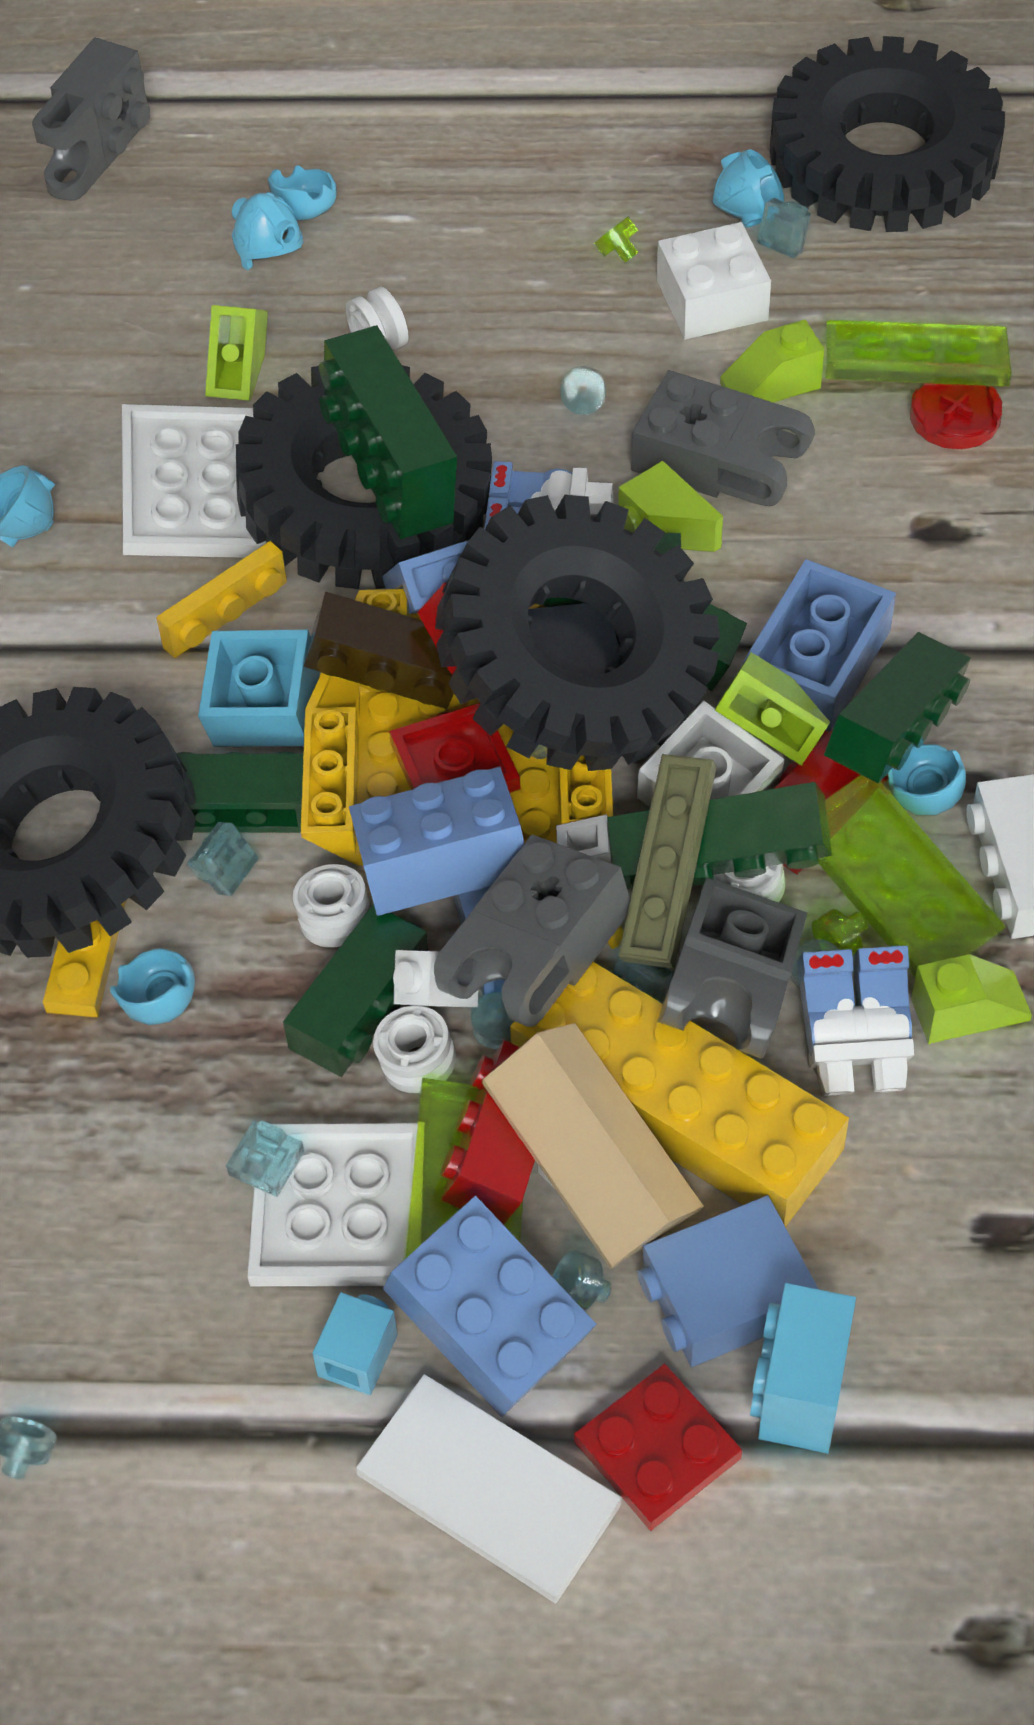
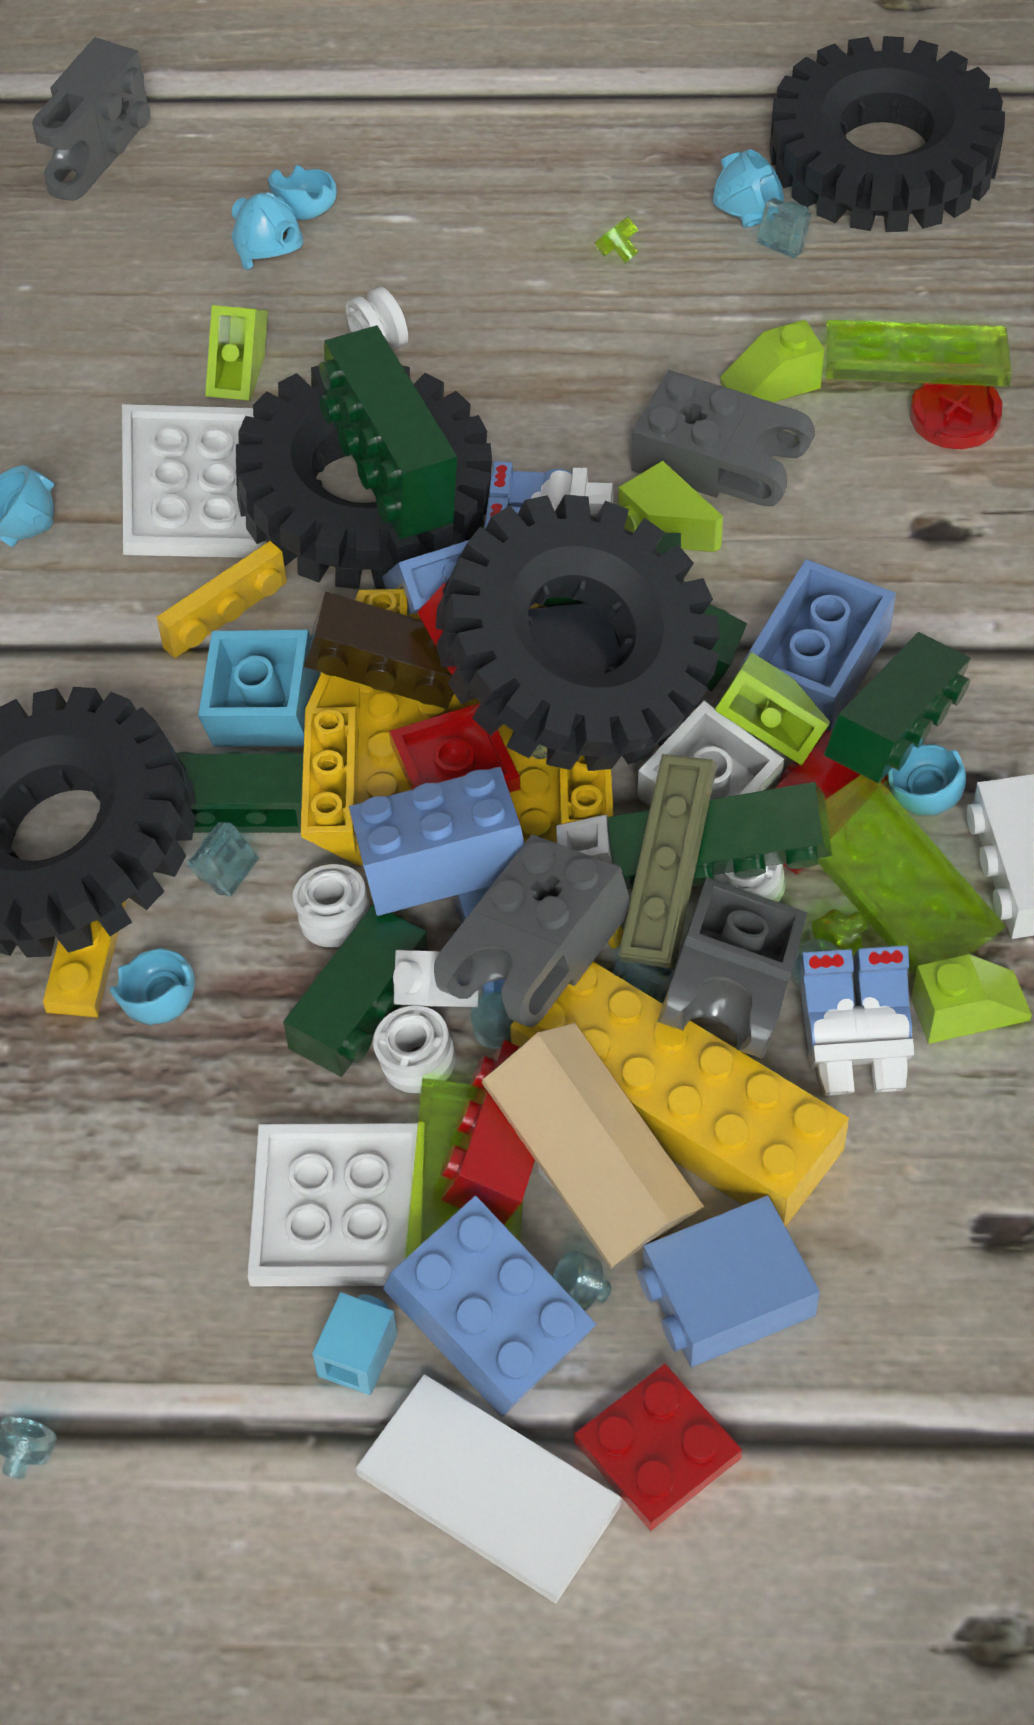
clear light blue tile [226,1120,304,1197] -> none
clear light blue tile [560,366,606,415] -> none
white brick [657,222,771,340] -> none
medium azure brick [750,1283,856,1454] -> none

